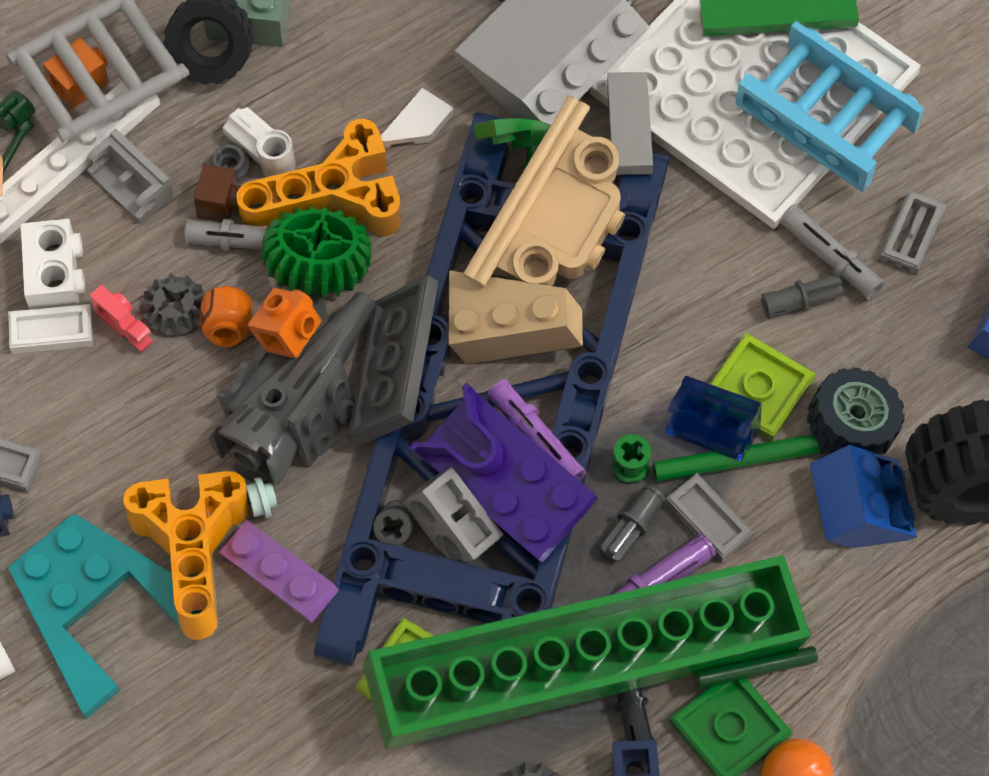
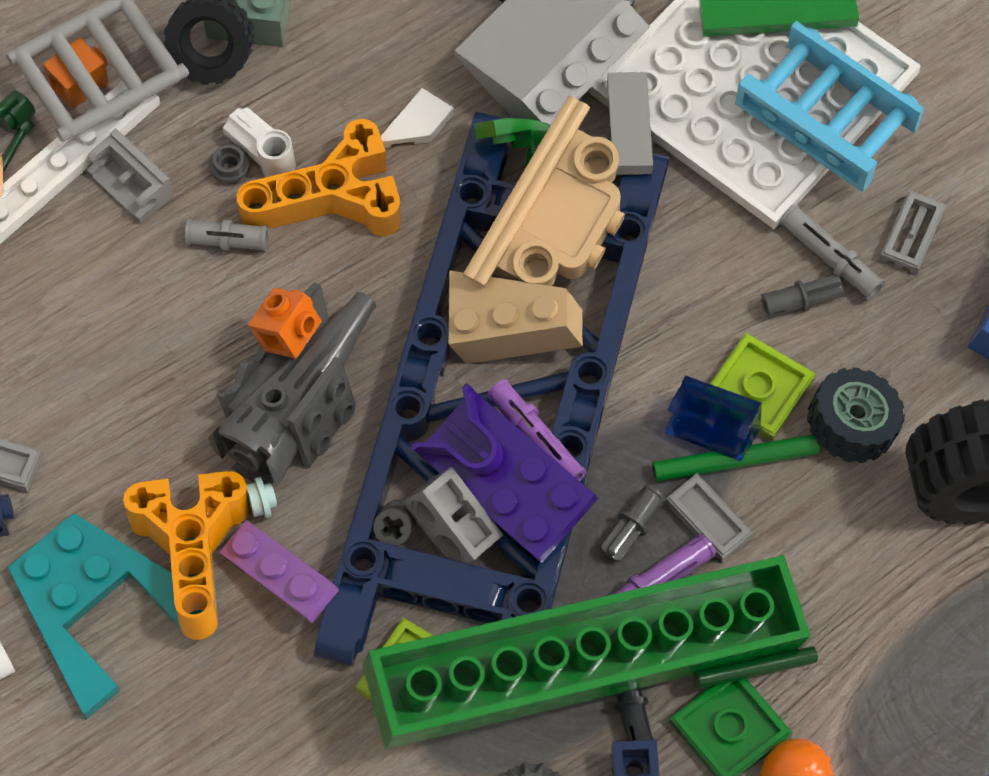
white tile [8,304,94,354] -> none
white brick [21,219,85,310] -> none
coral plate [90,284,153,353] -> none
dark grey gear [141,273,205,336] -> none
reddish brown plate [194,164,241,222] -> none
orange head [199,286,253,347] -> none
green gear [262,205,372,299] -> none
dark grey tile [348,275,439,447] -> none
green bush [612,434,651,484] -> none
blue slope [810,445,917,548] -> none

